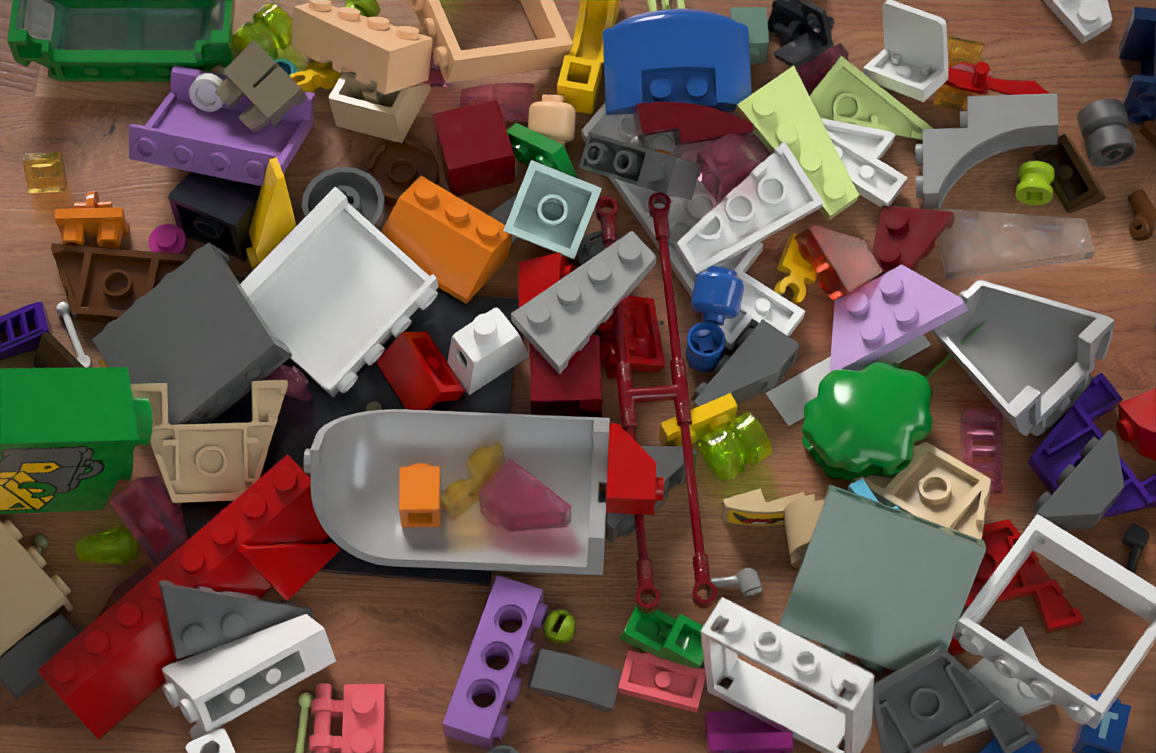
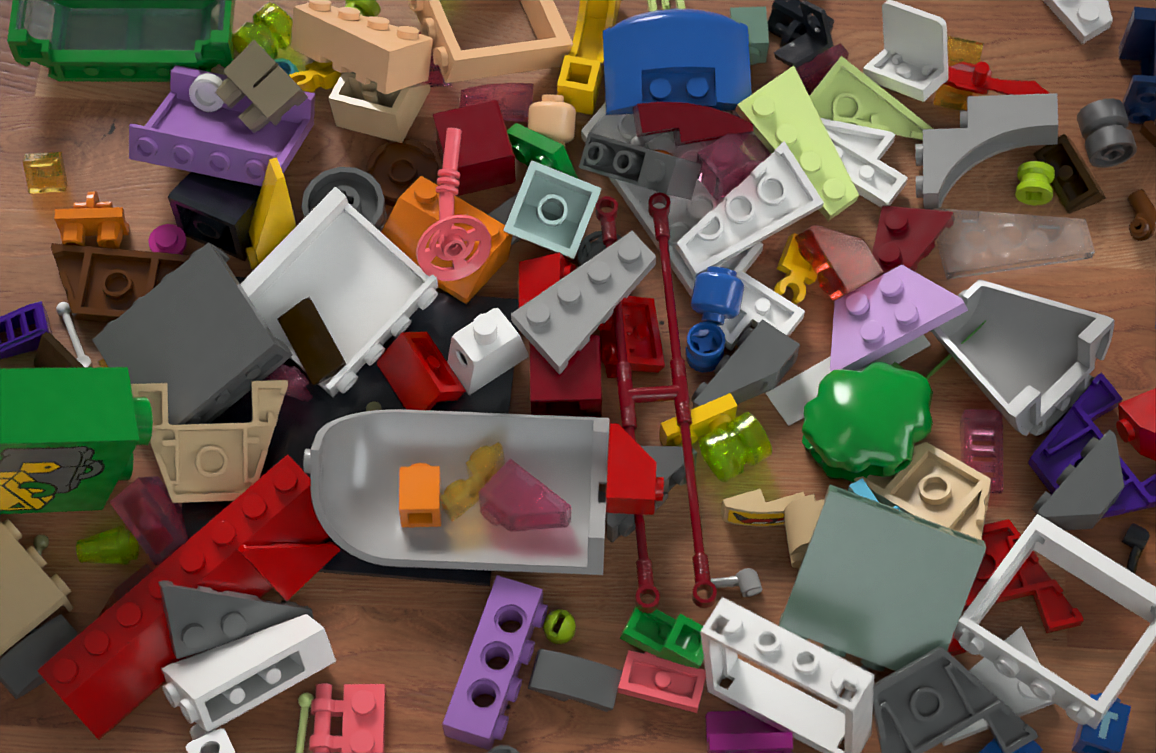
none -> dark brown slope [277,296,346,386]
none -> coral dish [416,128,491,281]

